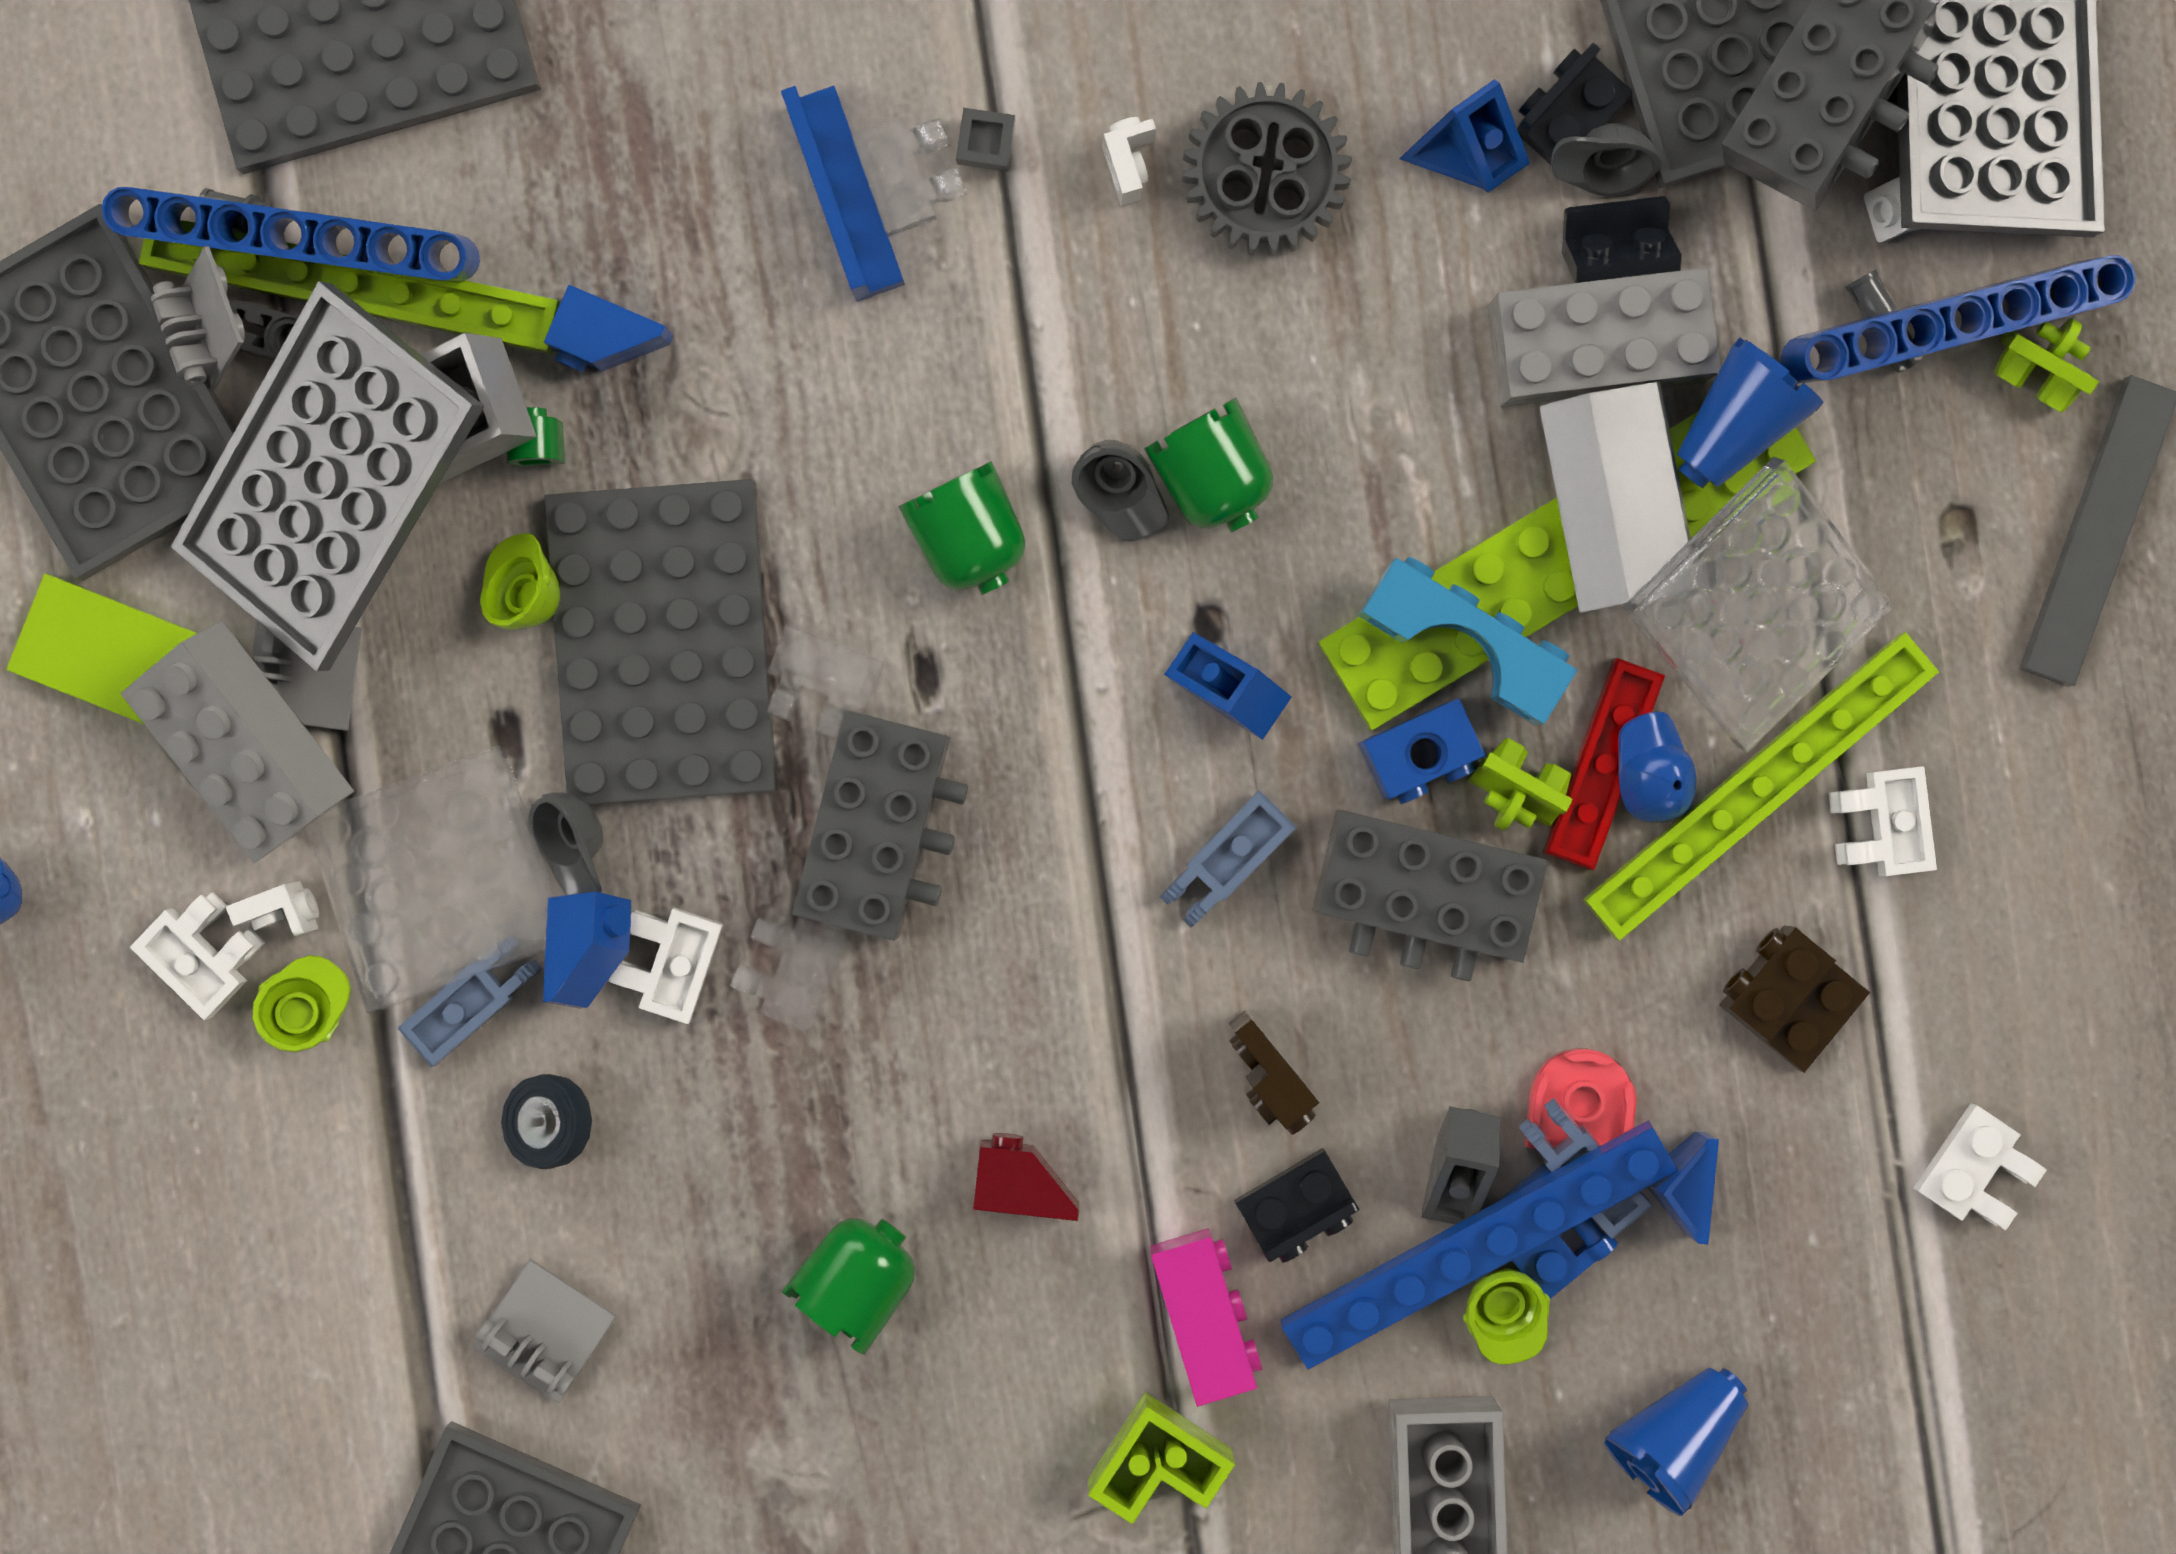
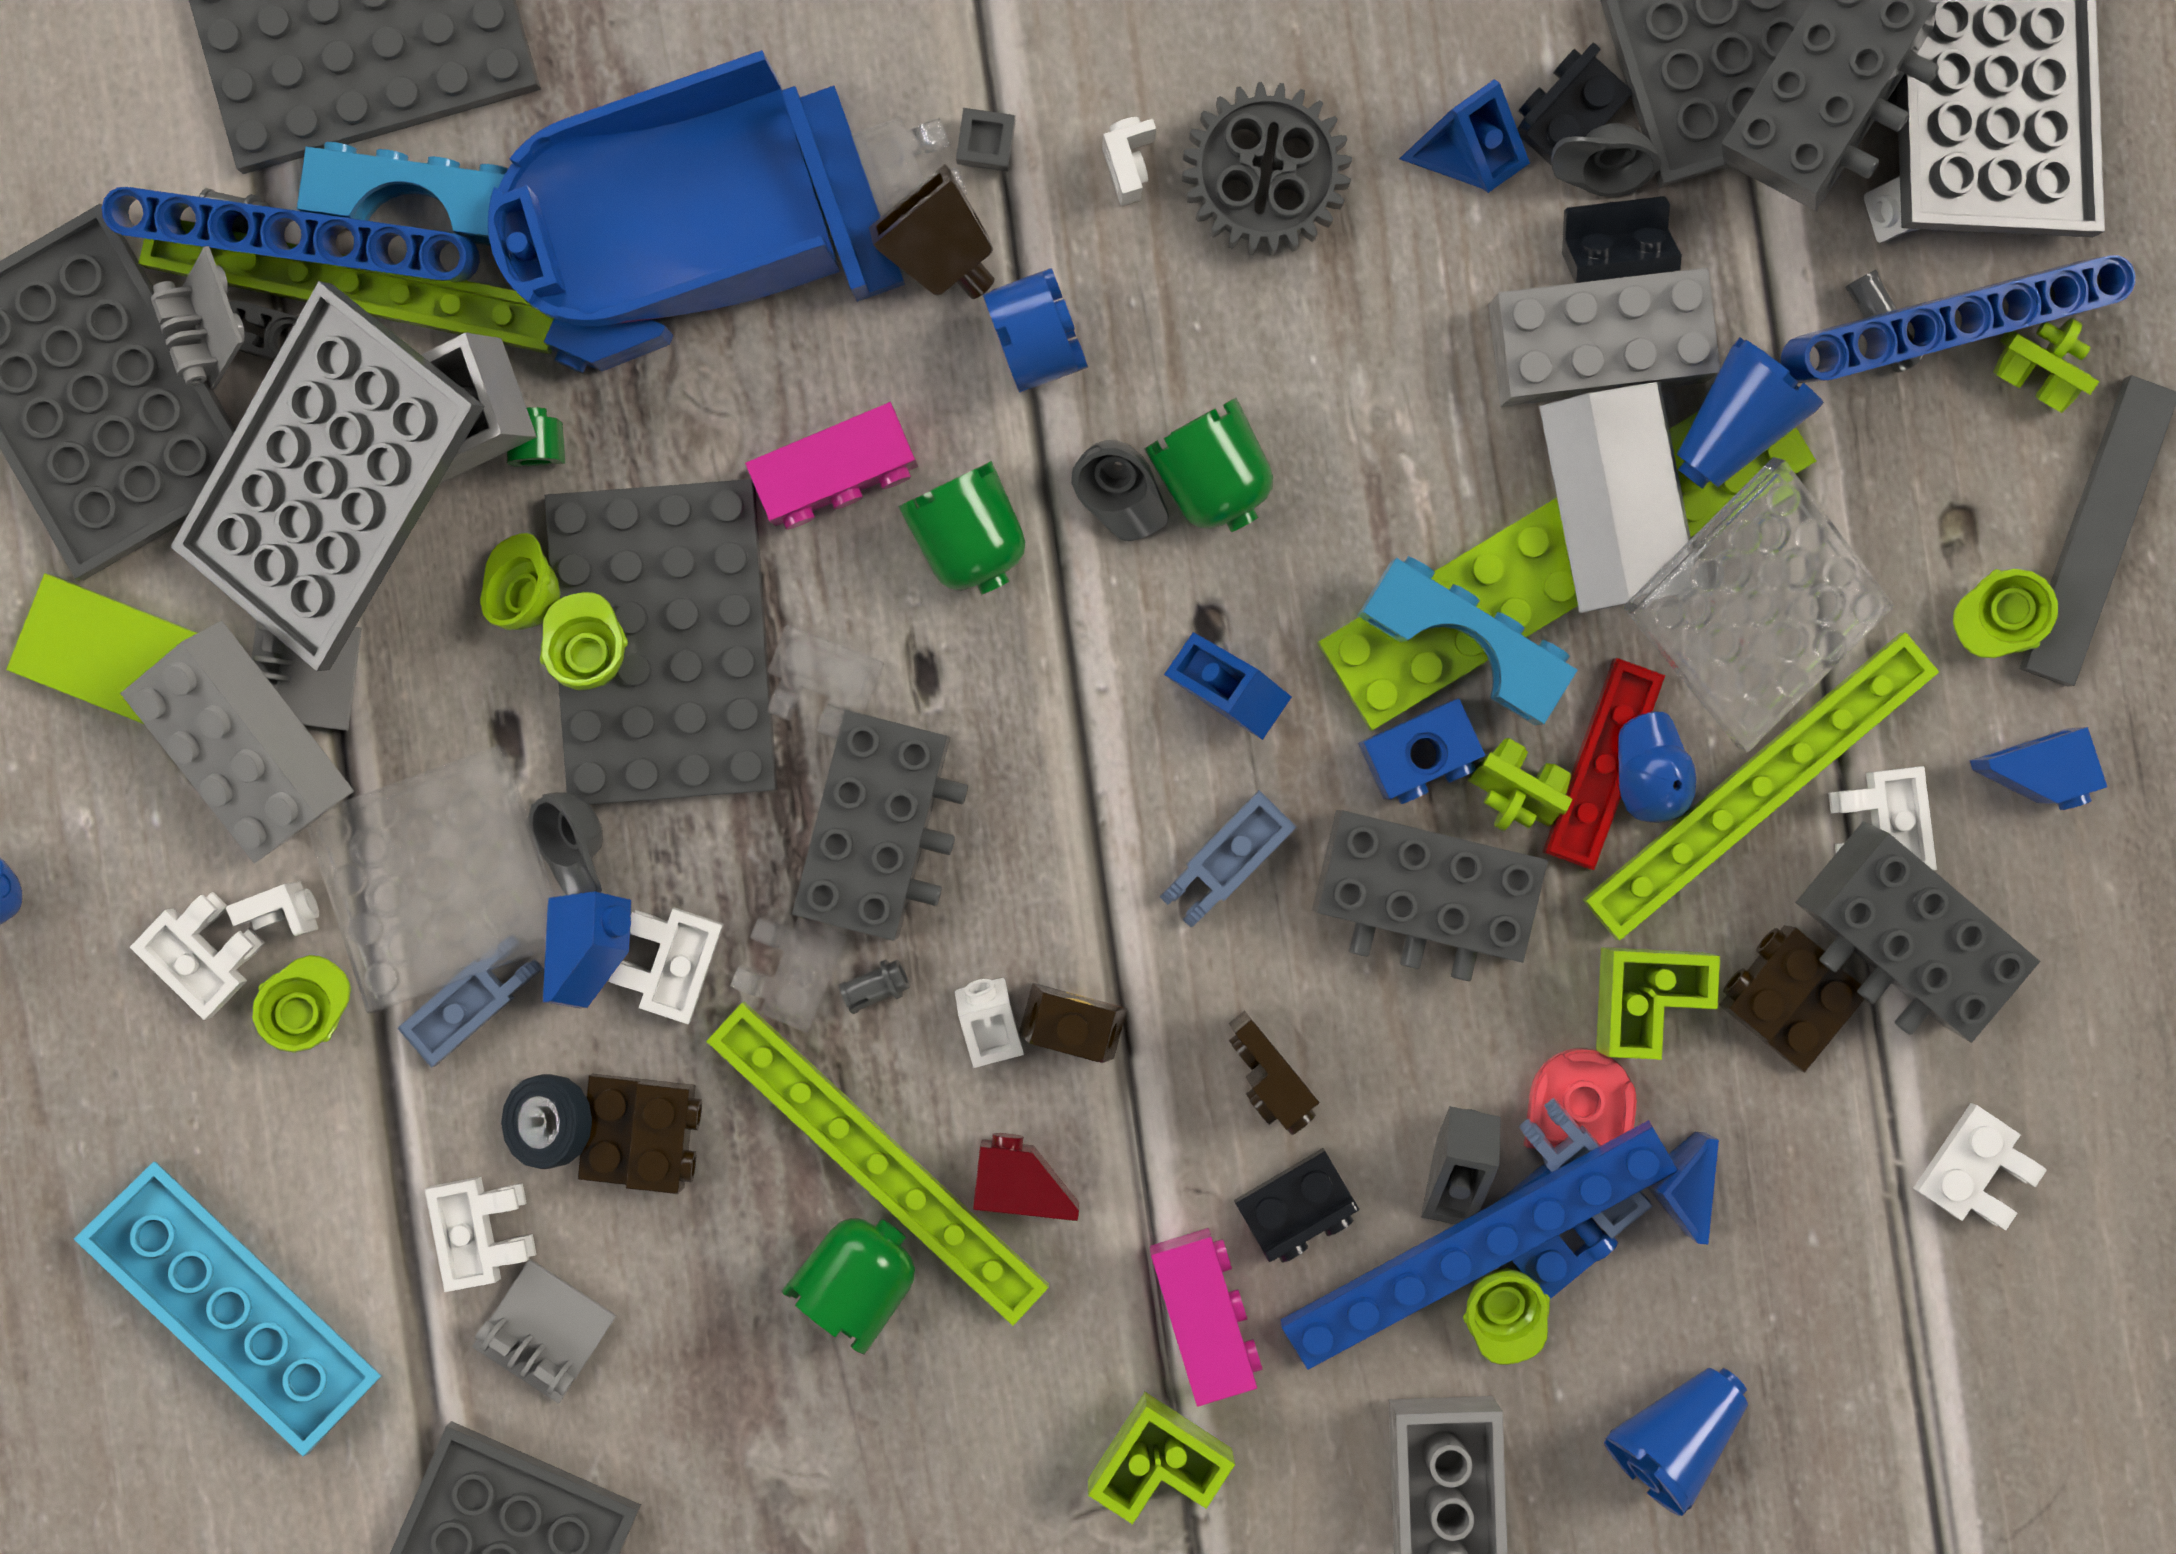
none -> medium azure arch [74,1161,382,1457]
none -> dark azure arch [297,142,508,246]
none -> white plate [425,1177,537,1292]
none -> blue windscreen [488,50,840,326]
none -> lime hat [540,592,628,690]
none -> dark brown plate [578,1074,702,1194]
none -> lime plate [706,1001,1049,1326]
none -> dark pink brick [745,402,918,530]
none -> dark grey pin [839,959,910,1014]
none -> dark brown torso [869,164,995,299]
none -> white bracket [955,978,1024,1068]
none -> blue brick [983,268,1088,392]
none -> dark brown torso [1019,983,1127,1063]
none -> lime brick [1596,947,1720,1060]
none -> dark grey piece [1795,821,2041,1043]
none -> lime hat [1953,568,2058,658]
none -> blue slope [1969,727,2108,810]

